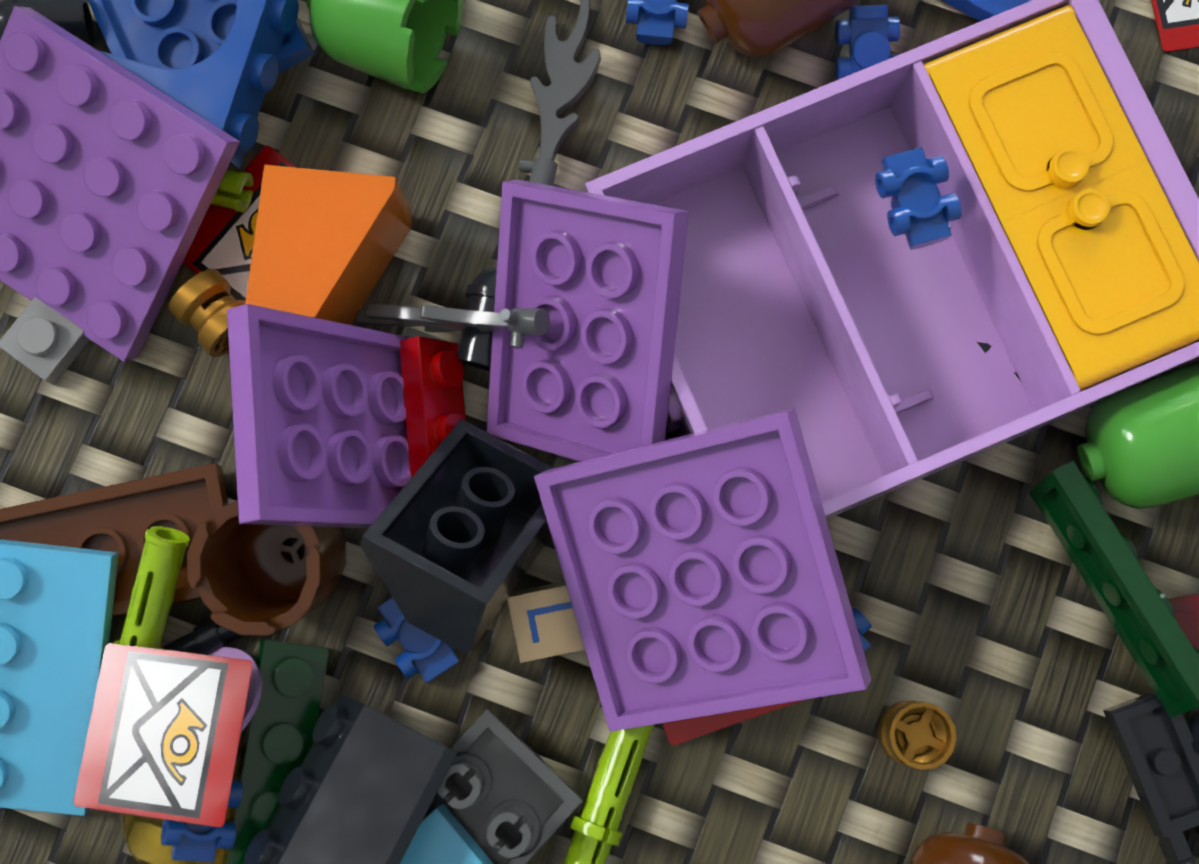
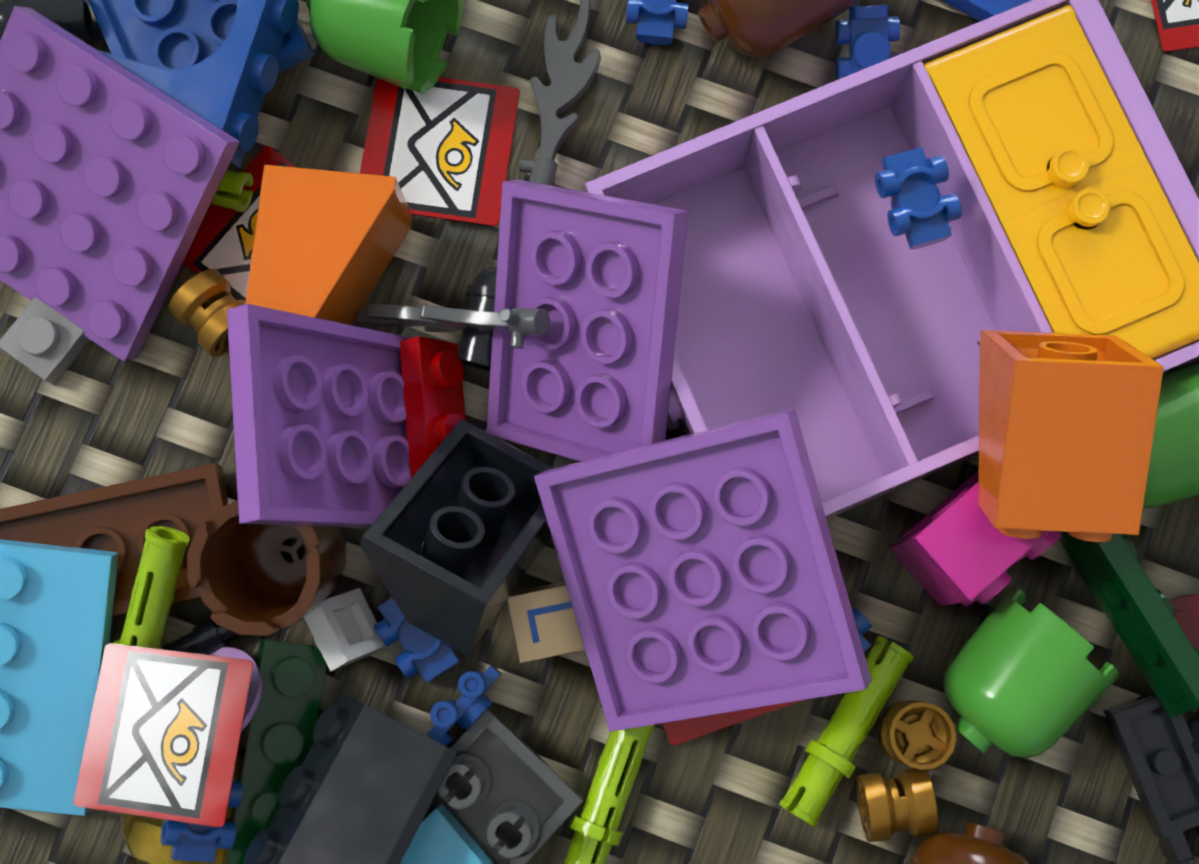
none -> white plate [304,588,386,672]
none -> sticker [360,77,520,226]
none -> blue piece [427,665,503,747]
none -> lime pin [778,636,914,828]
none -> pearl gold wheel [856,768,938,842]
none -> dark pink brick [889,470,1062,607]
none -> bright green cylinder [943,587,1120,758]
none -> orange slope [978,330,1164,542]

